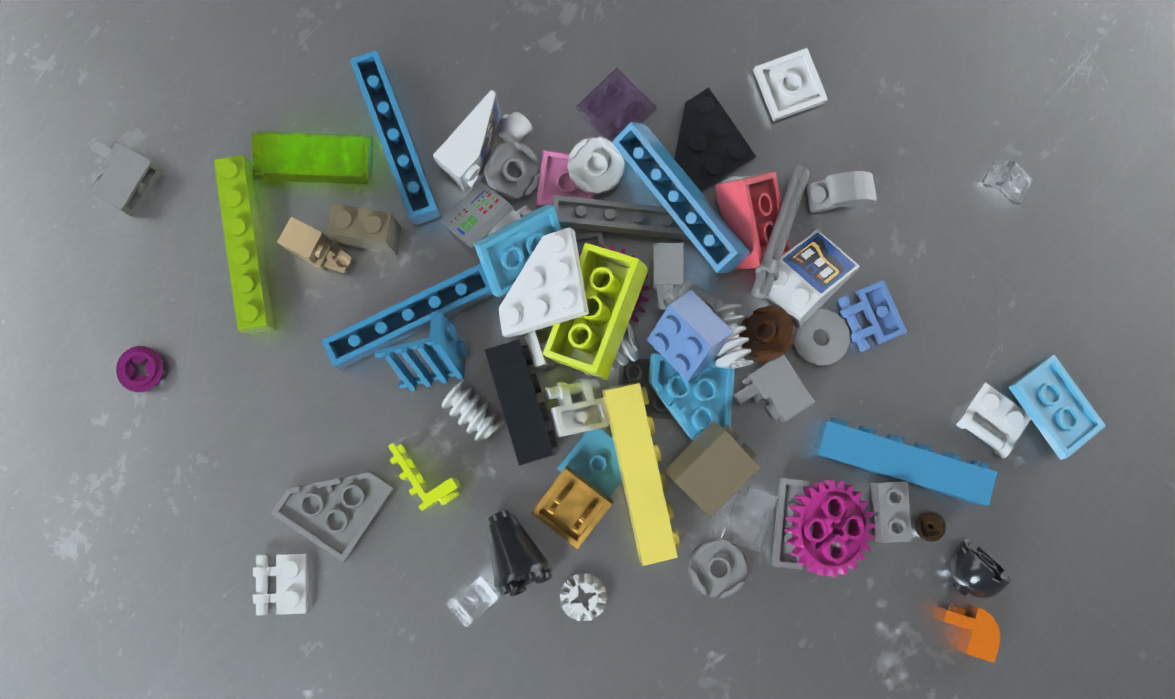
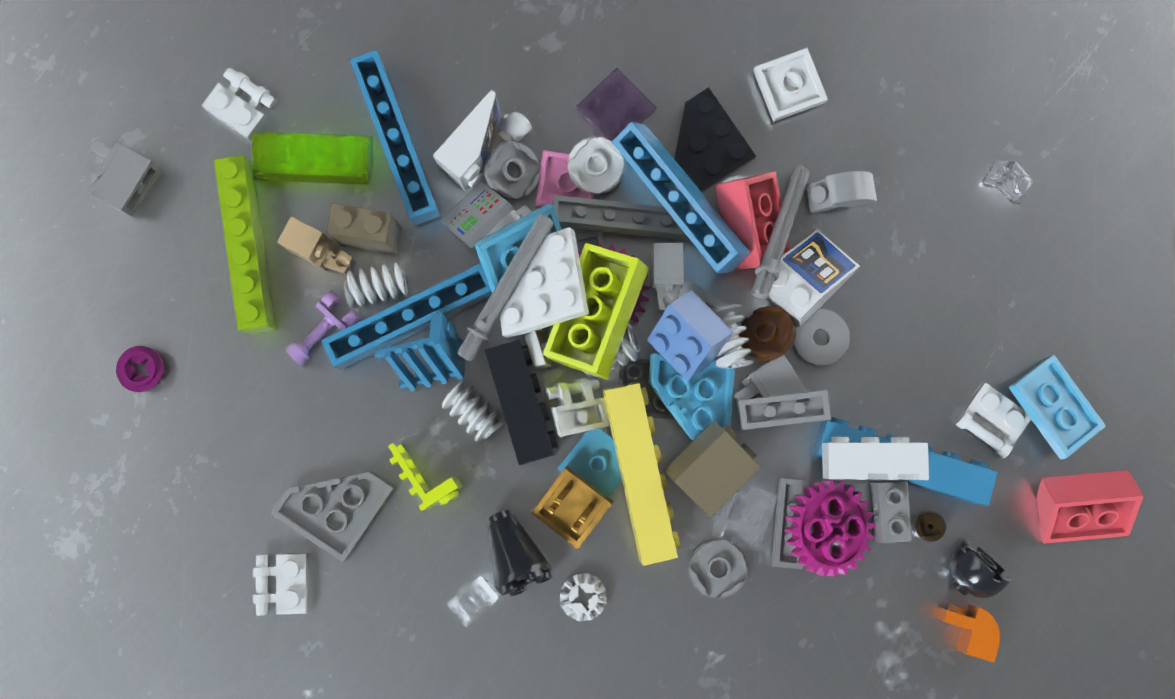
medium blue plate [837,280,907,352] -> none
none -> white plate [201,68,277,140]
none -> lavender bar [285,290,362,366]
none -> white piece [344,262,408,308]
none -> light grey axle [458,214,553,361]
none -> light grey plate [737,390,831,430]
none -> white wedge [822,437,929,480]
none -> coral slope [1036,470,1144,544]

